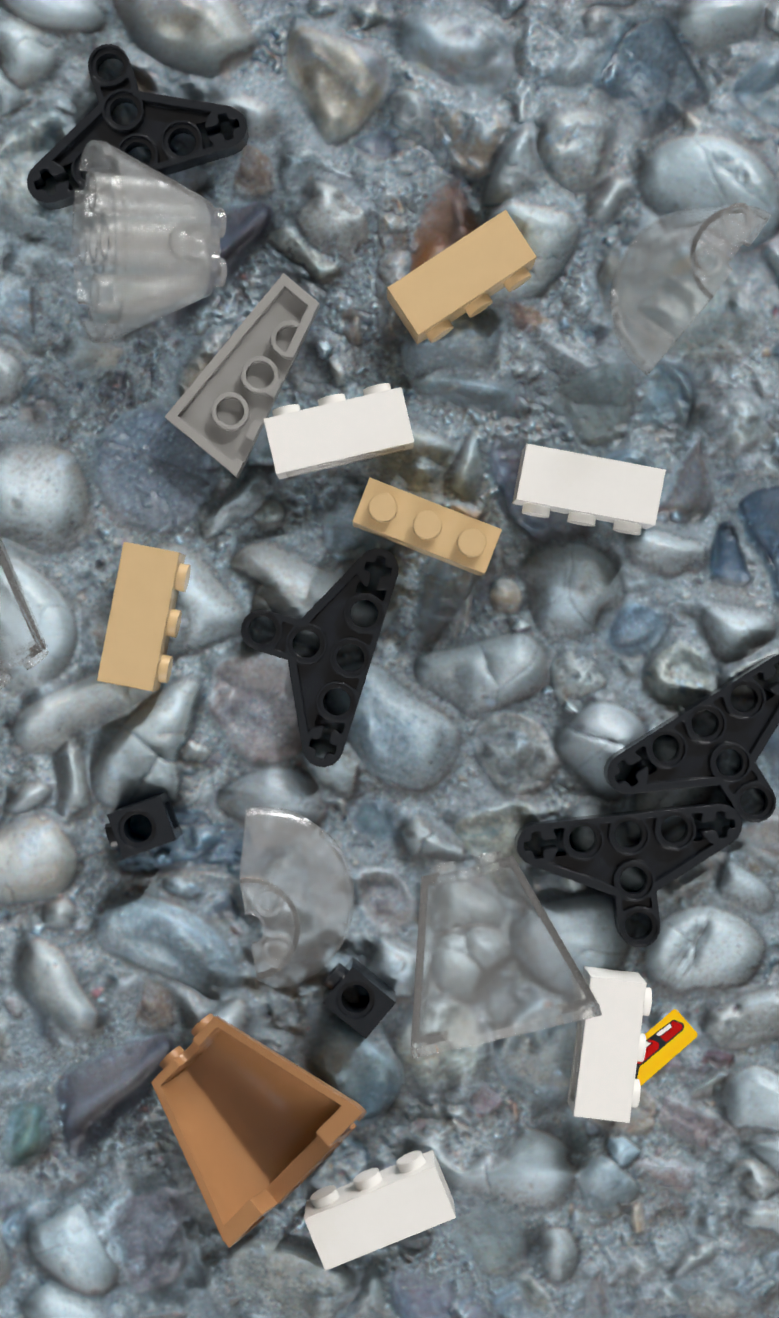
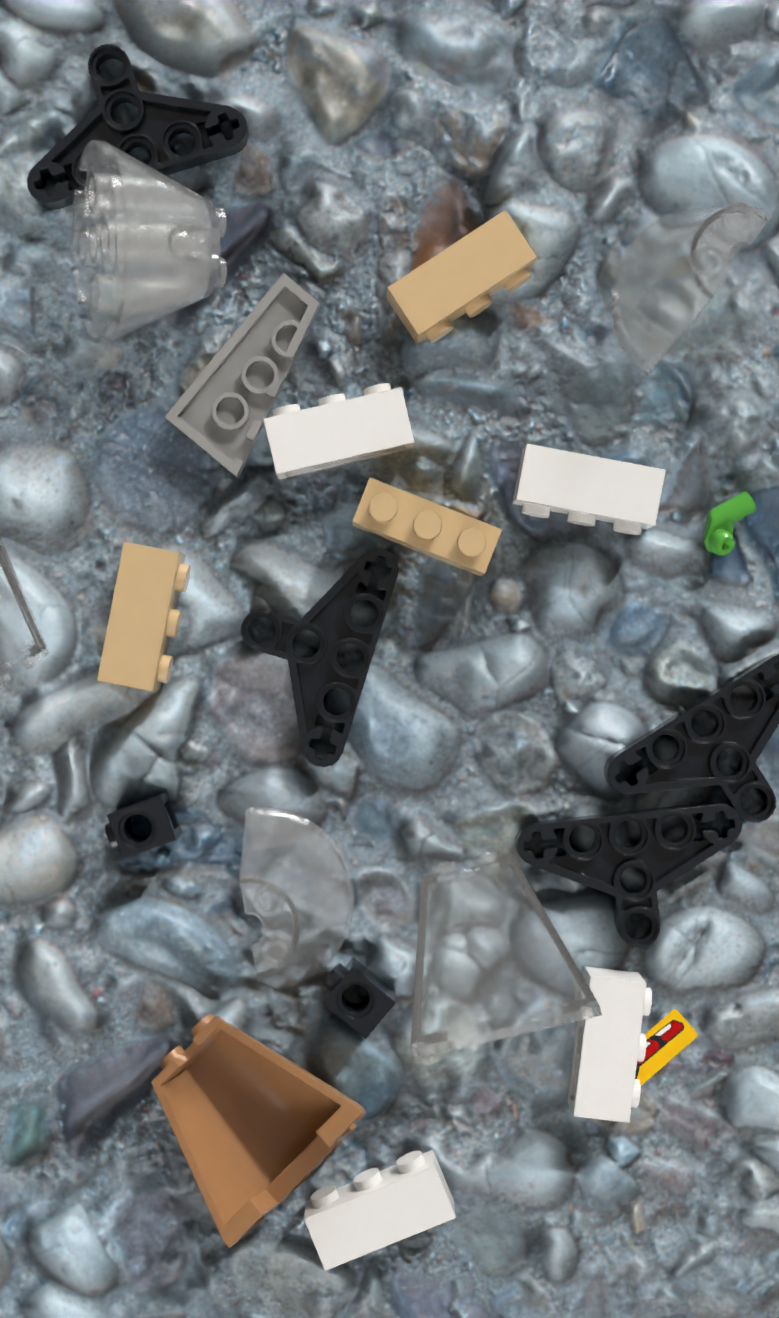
none -> bright green arm [703,491,756,556]

